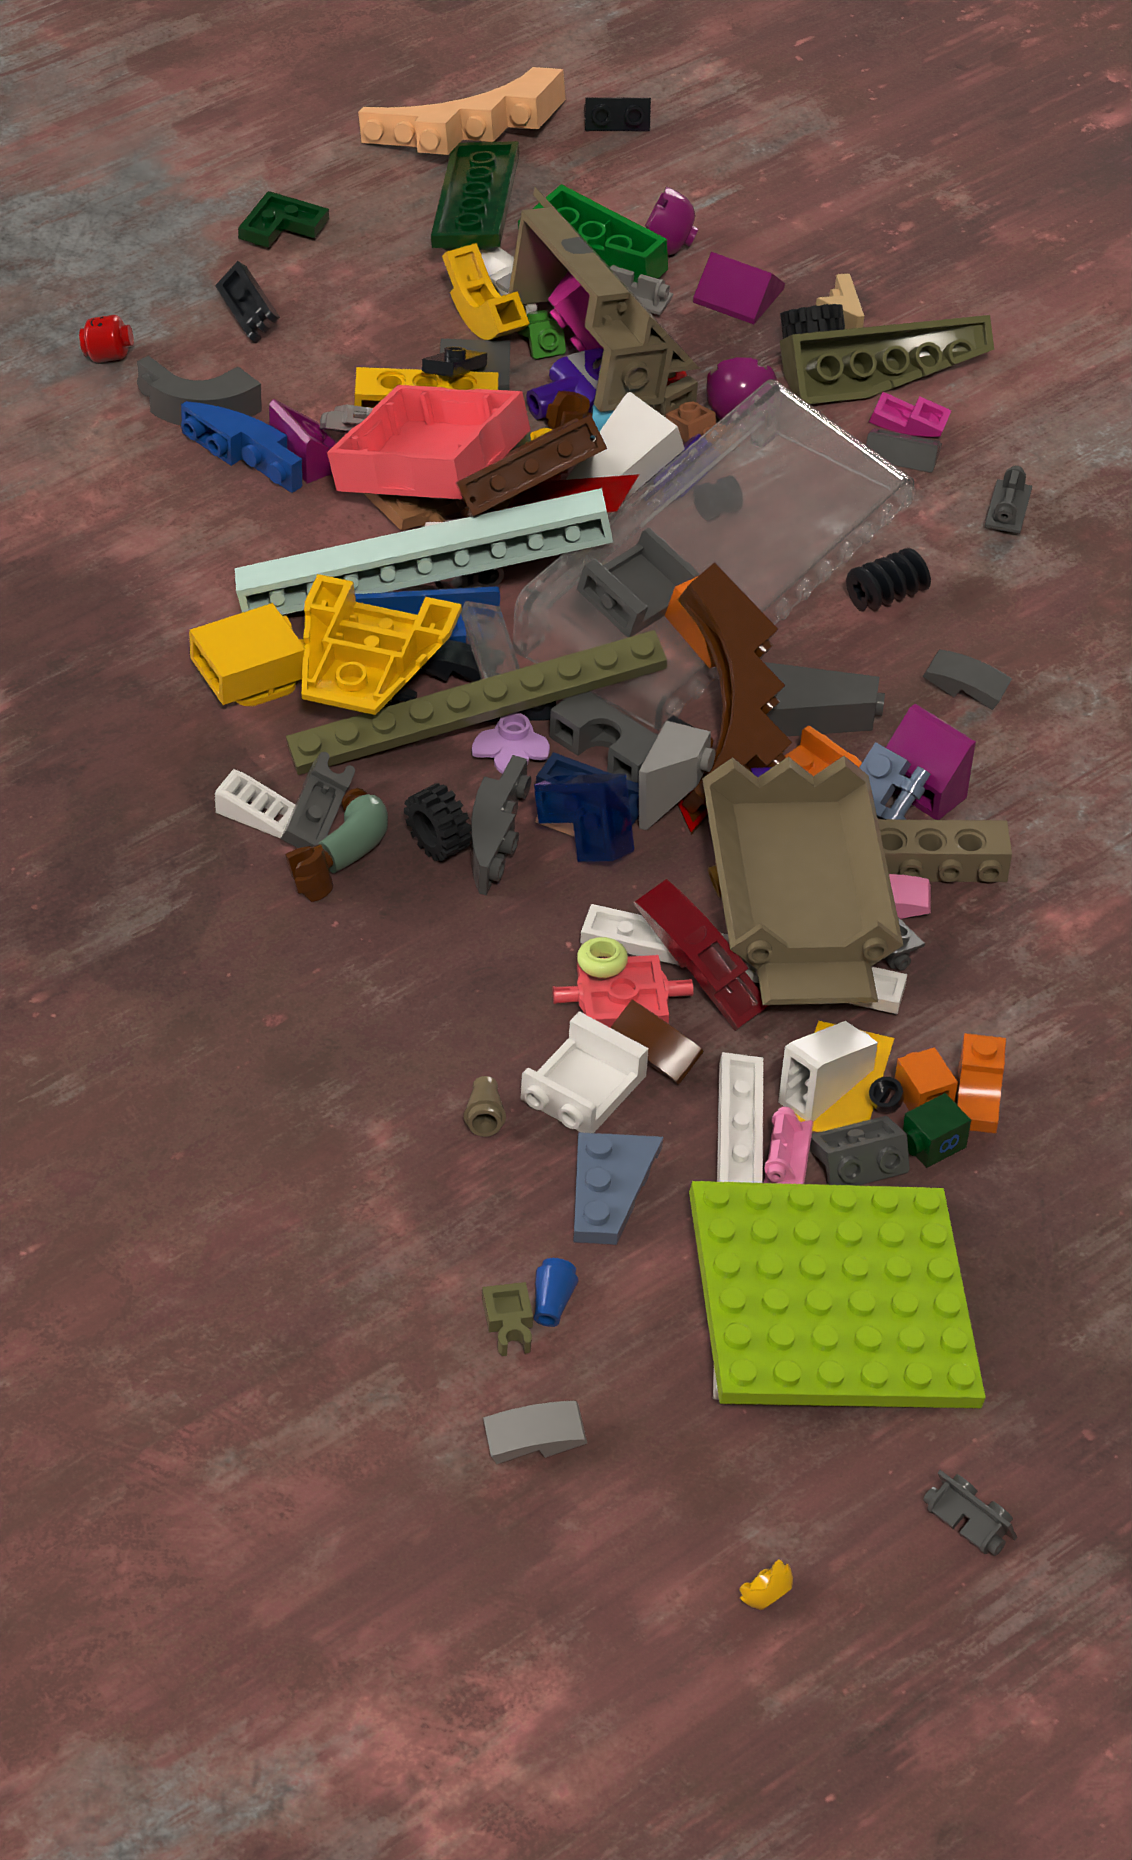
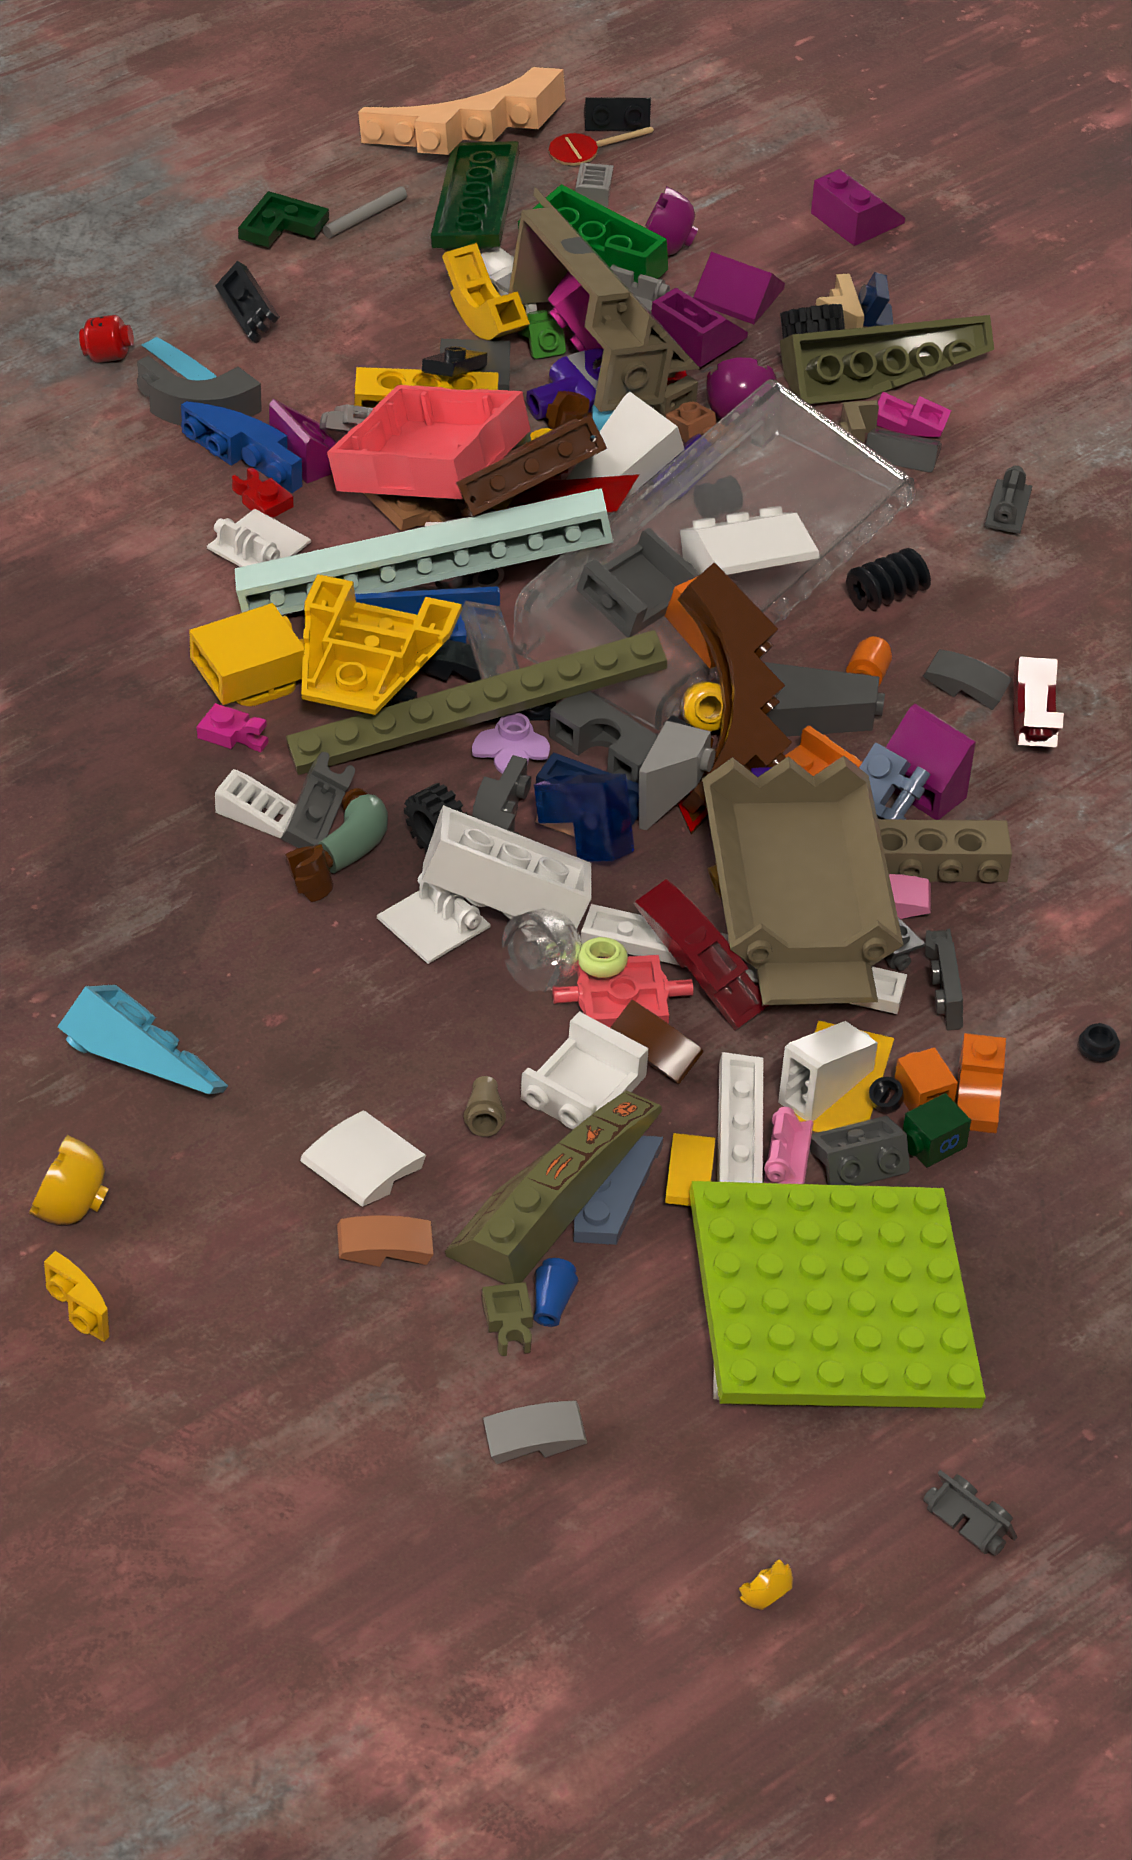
none -> yellow cylinder [29,1135,109,1225]
none -> yellow slope [44,1251,109,1342]
none -> medium azure wedge [58,985,228,1094]
none -> medium azure sticker [141,337,217,380]
none -> dark pink plate [196,703,269,752]
none -> white hinge [207,509,311,567]
none -> red plate [232,467,294,518]
none -> white slope [300,1110,426,1207]
none -> light grey bar [323,186,407,238]
none -> nougat slope [337,1215,433,1267]
none -> white hinge [377,873,491,964]
none -> white slope [422,805,591,938]
none -> olive wedge [445,1090,662,1284]
none -> clear cylinder [502,909,582,992]
none -> red piece [549,127,654,166]
none -> light grey slope [575,163,614,208]
none -> magenta slope [651,288,748,367]
none -> yellow slope [665,1133,716,1206]
none -> white slope [680,506,820,575]
none -> yellow head [680,681,723,732]
none -> magenta slope [811,169,905,246]
none -> dark tan bracket [837,400,879,457]
none -> orange brick [846,636,892,687]
none -> dark blue bracket [858,272,894,327]
none -> dark grey hinge [925,929,963,1030]
none -> arch [1013,657,1064,747]
none -> black plate [1078,1023,1120,1062]

